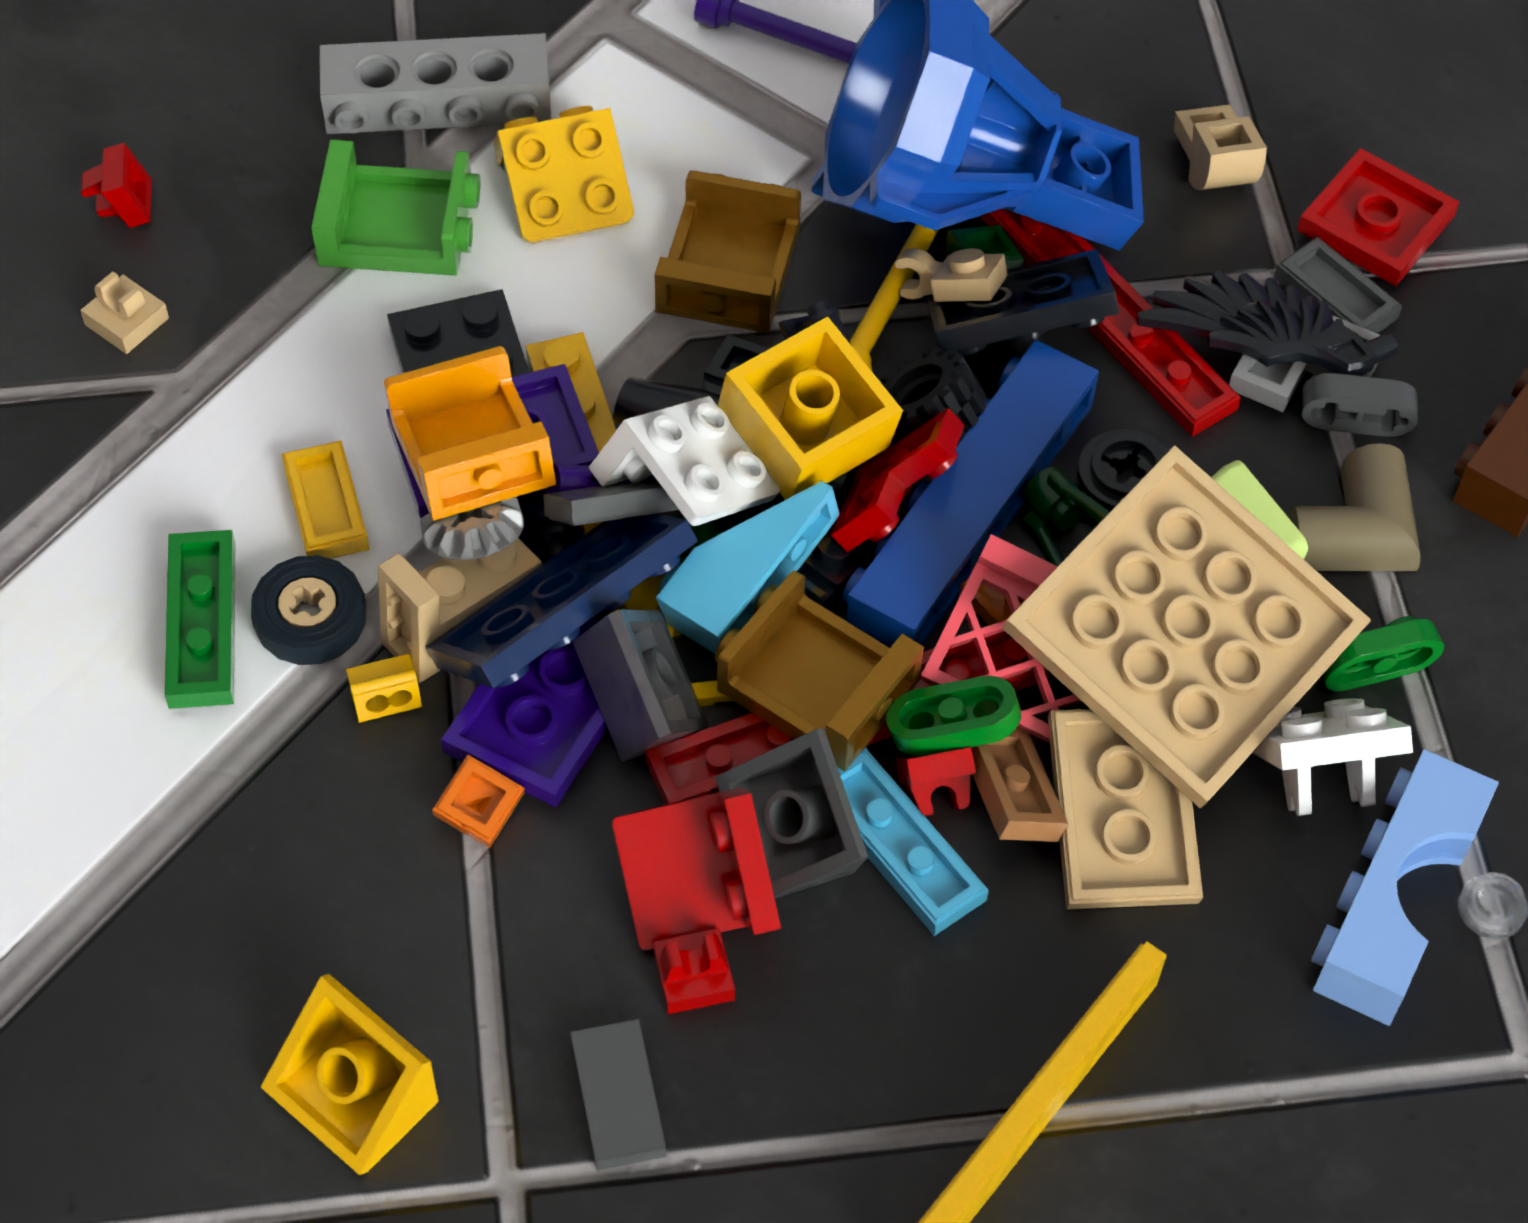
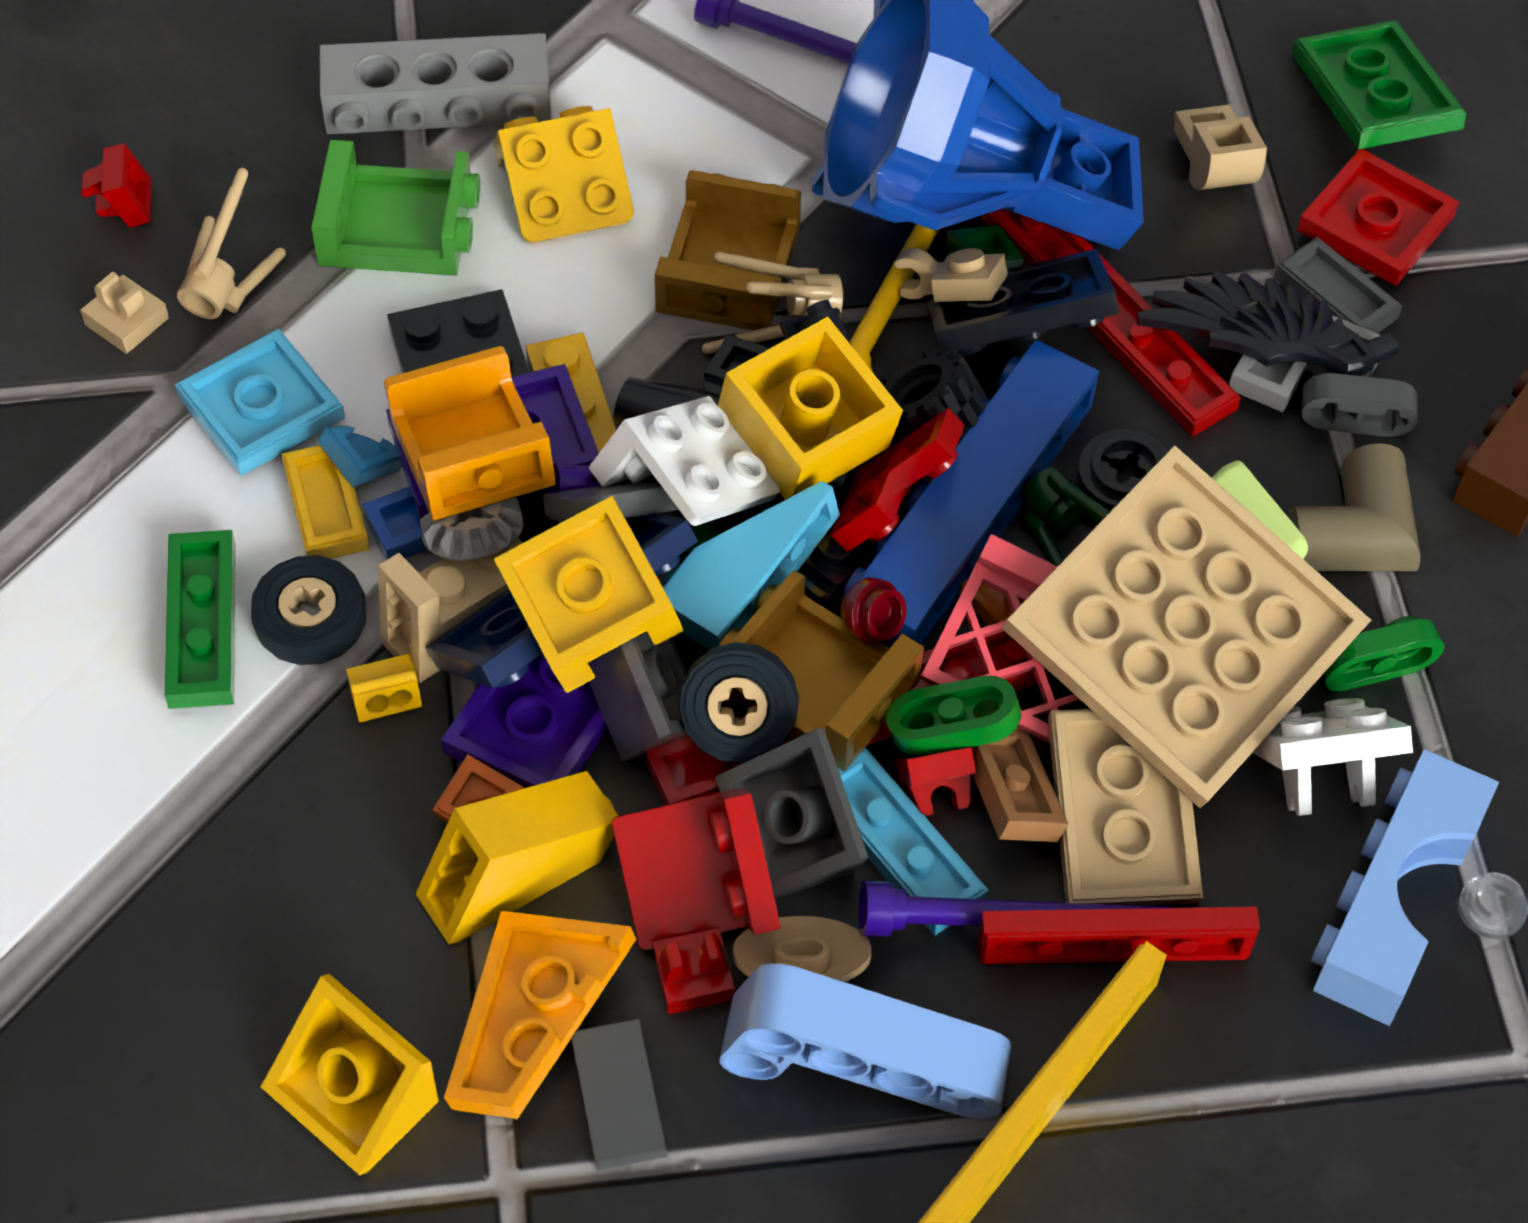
none -> medium azure plate [174,328,345,477]
none -> tan plant [177,168,286,319]
none -> dark azure tile [318,426,402,487]
none -> blue plate [362,486,428,560]
none -> yellow slope [415,771,619,945]
none -> light orange wing [444,911,637,1119]
none -> yellow panel [494,496,684,693]
none -> black bush [679,642,799,763]
none -> tan plant [702,252,843,354]
none -> light blue beam [719,963,1012,1119]
none -> tan dish [733,916,871,982]
none -> dark red plate [840,577,907,644]
none -> dark purple piece [858,881,1173,937]
none -> red tile [977,907,1260,964]
none -> green tile [1292,20,1466,150]

